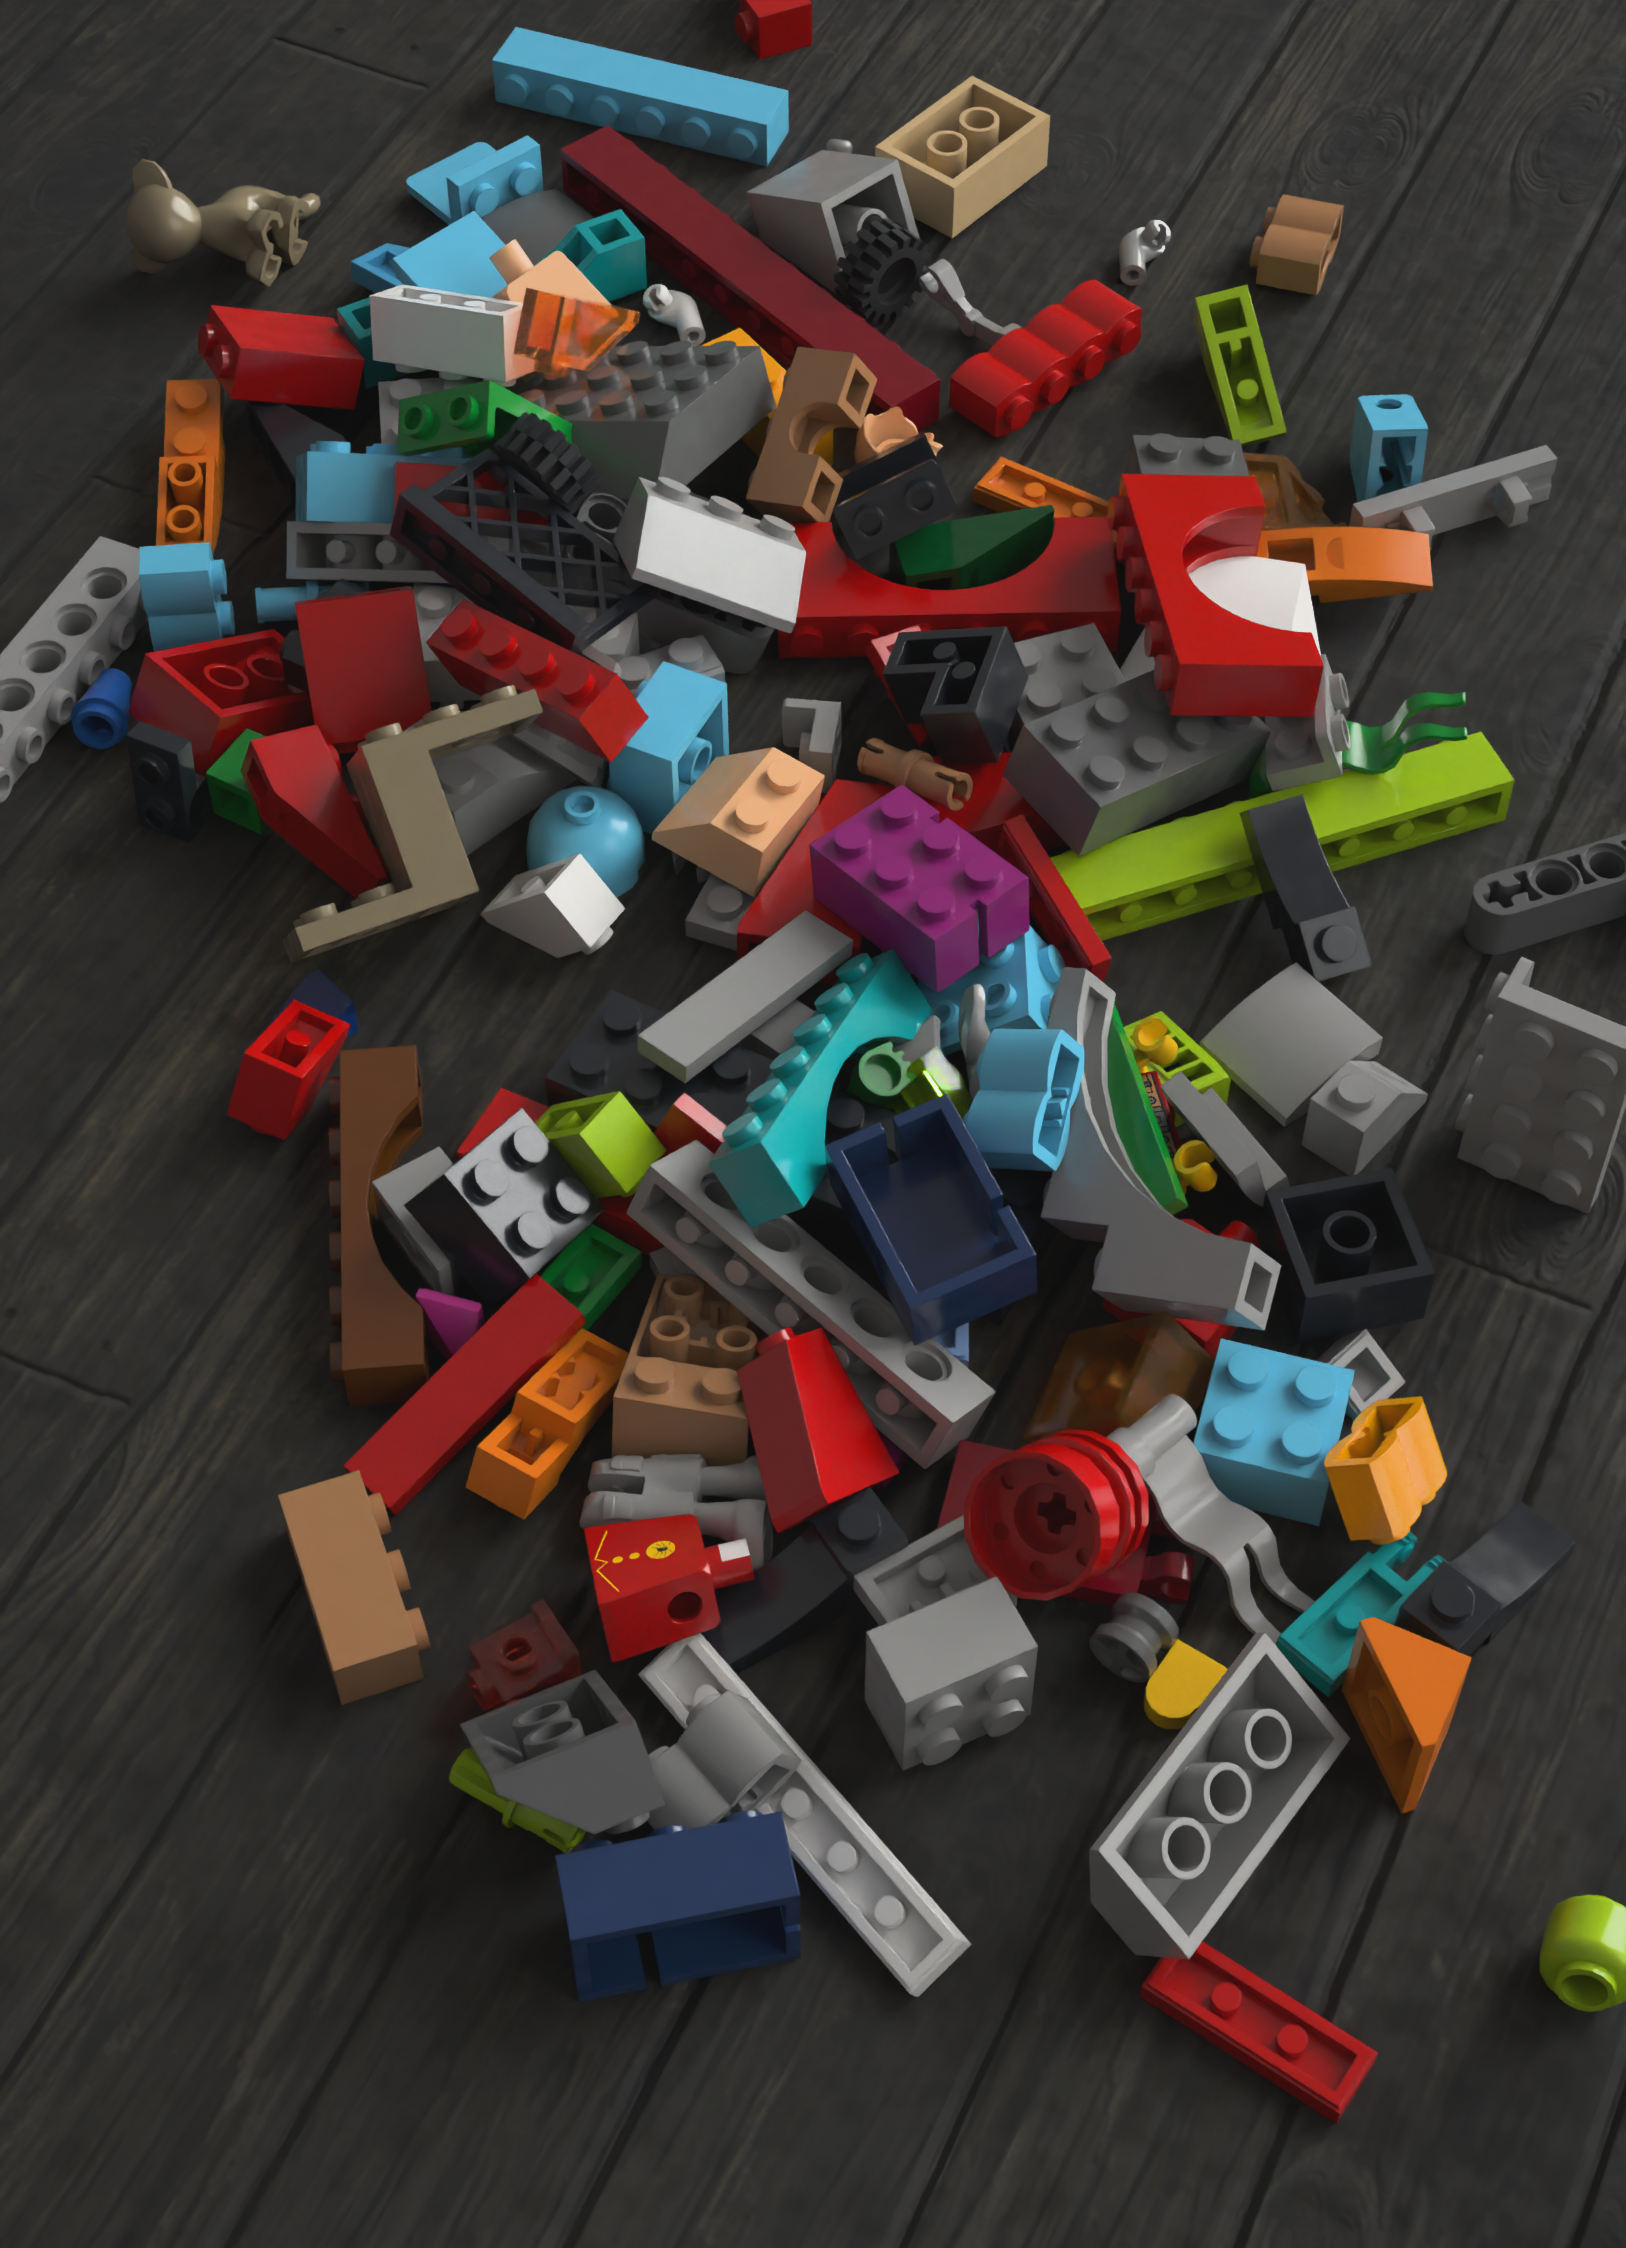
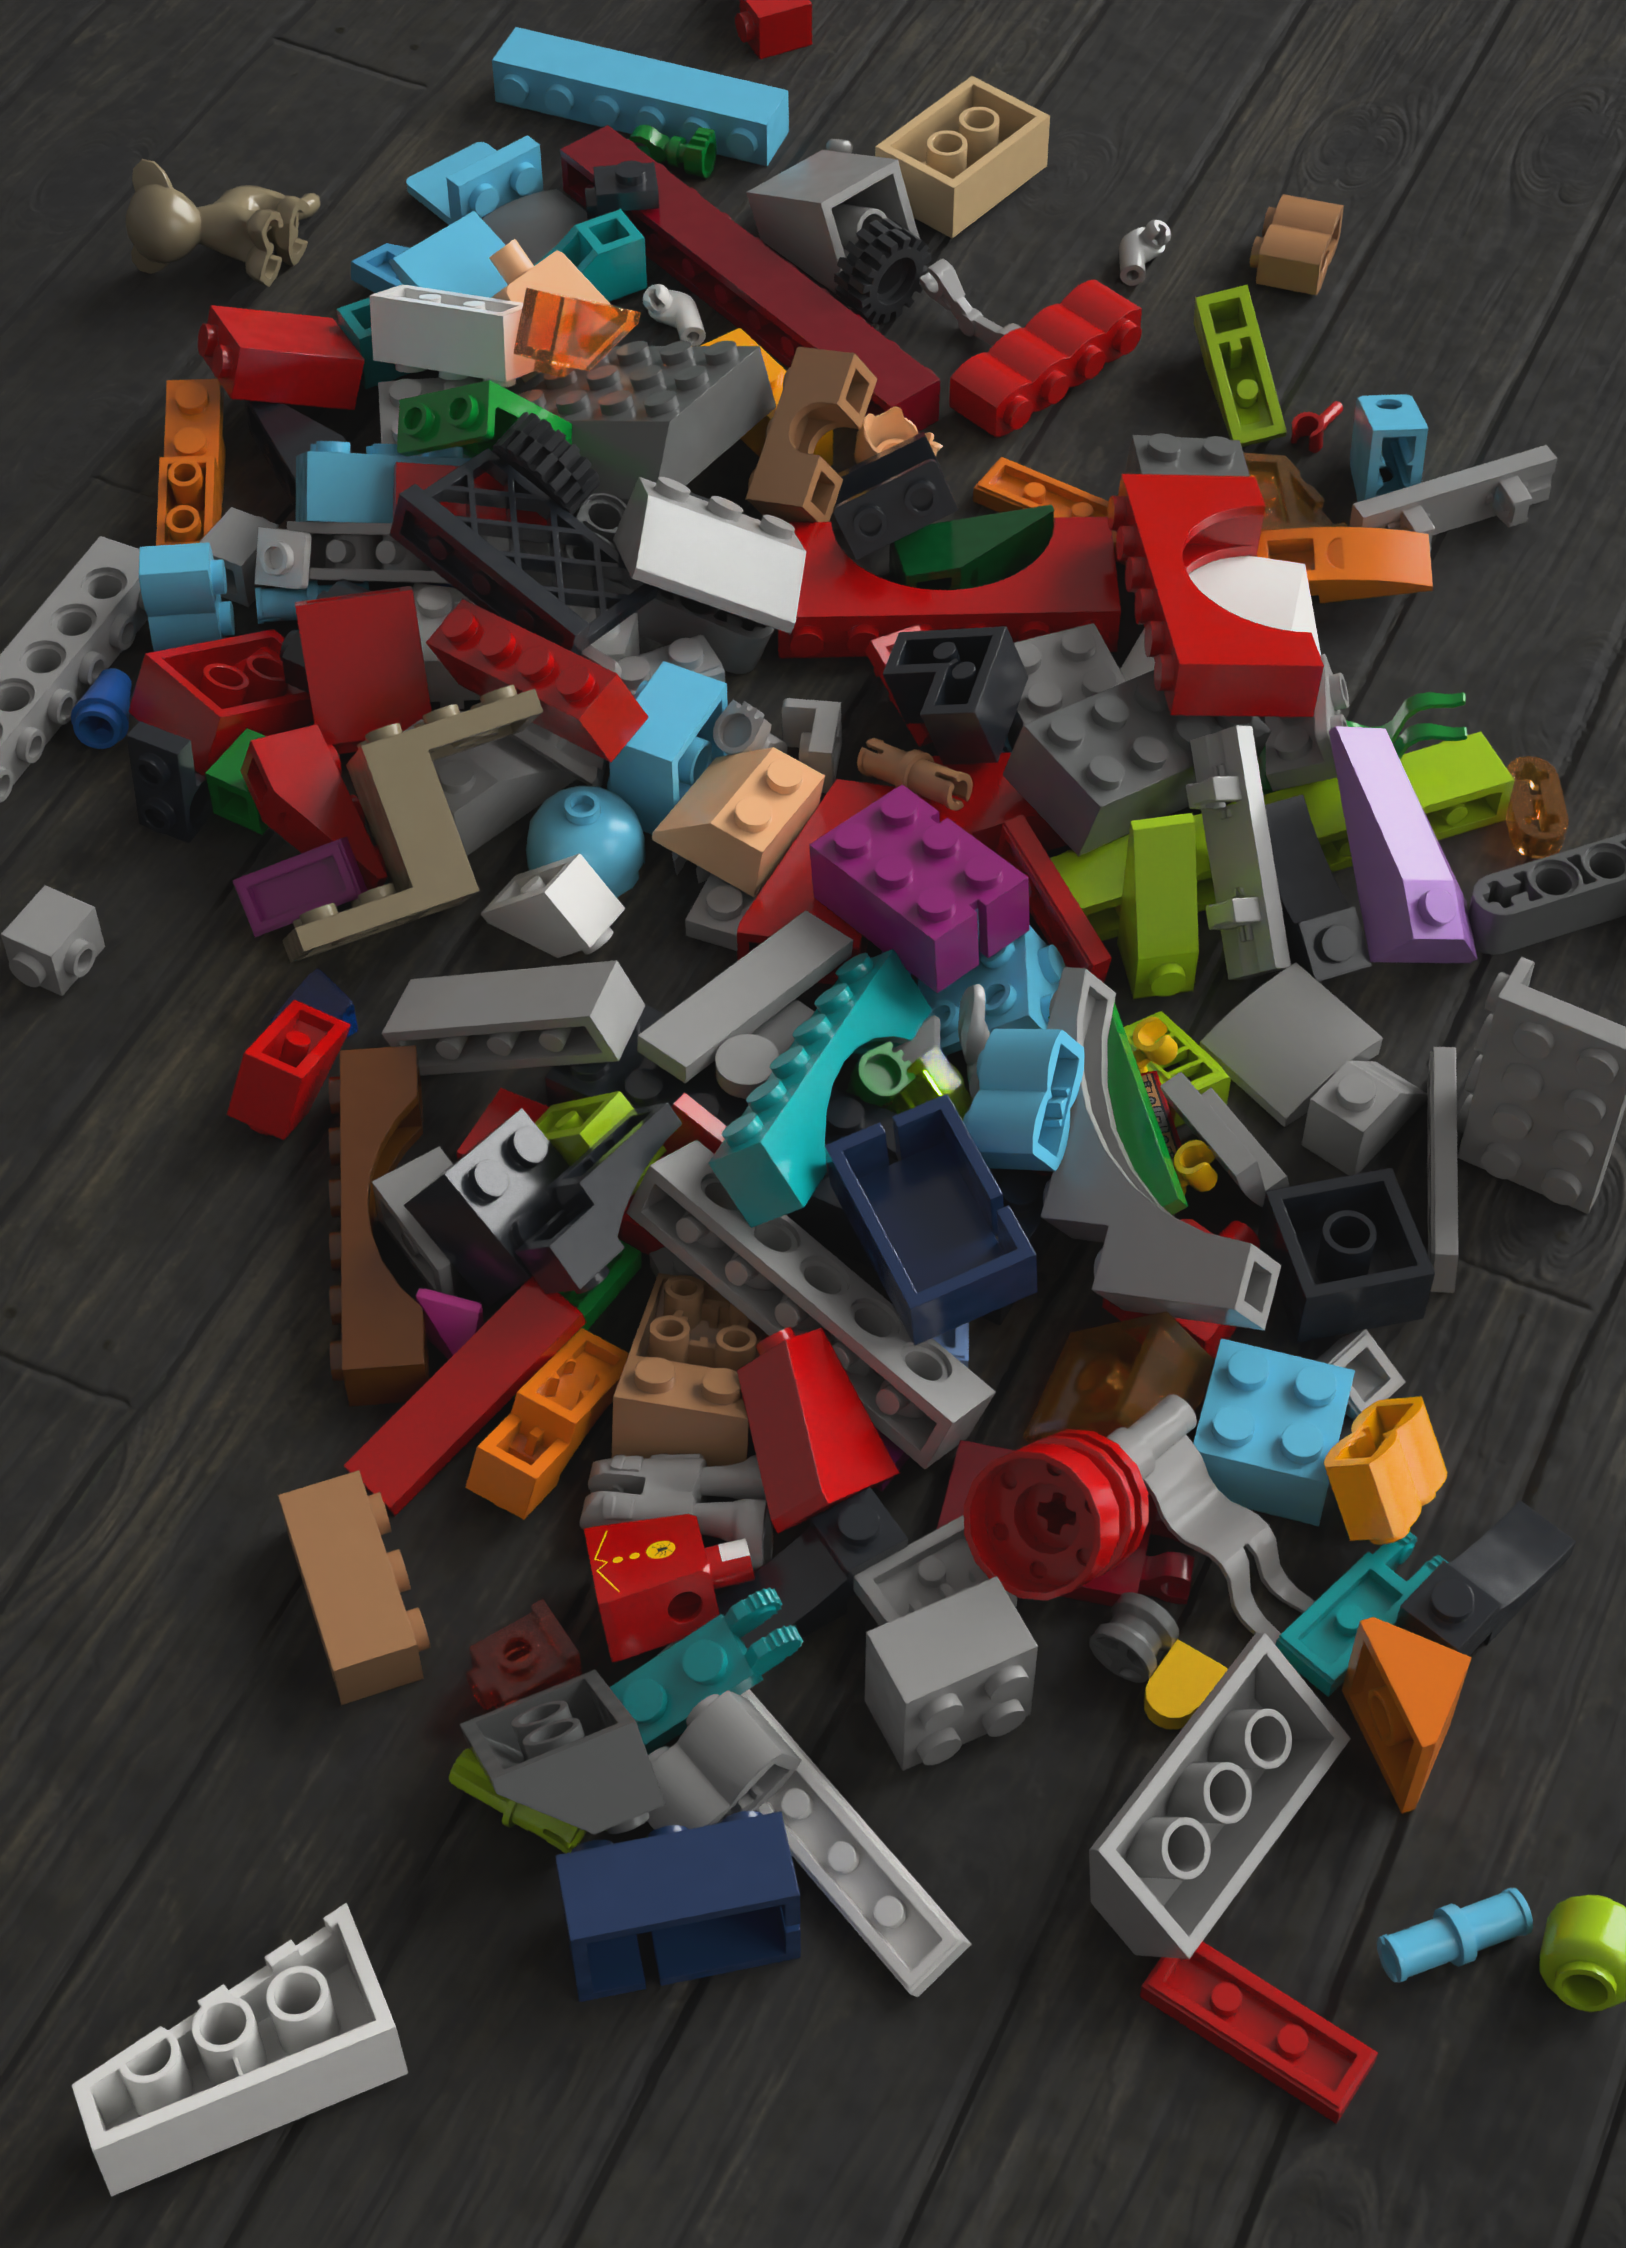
none -> light grey brick [1,885,105,996]
none -> white wedge [72,1902,408,2197]
none -> light grey brick [199,507,279,607]
none -> magenta tile [232,837,368,937]
none -> white bracket [255,527,312,590]
none -> light grey brick [382,960,645,1076]
none -> black slope [515,1102,682,1294]
none -> black bracket [585,161,659,220]
none -> teal hinge [609,1587,803,1755]
none -> green piece [629,125,717,178]
none -> light grey piece [713,699,787,755]
none -> light grey tile [715,1034,780,1099]
none -> lime slope [1117,813,1199,999]
none -> light grey hinge [1186,725,1291,980]
none -> red hand [1291,401,1343,453]
none -> medium lavender wedge [1329,726,1477,963]
none -> medium azure pin [1377,1888,1533,1983]
none -> light grey tile [1427,1047,1458,1293]
none -> clear orange beam [1506,756,1569,859]

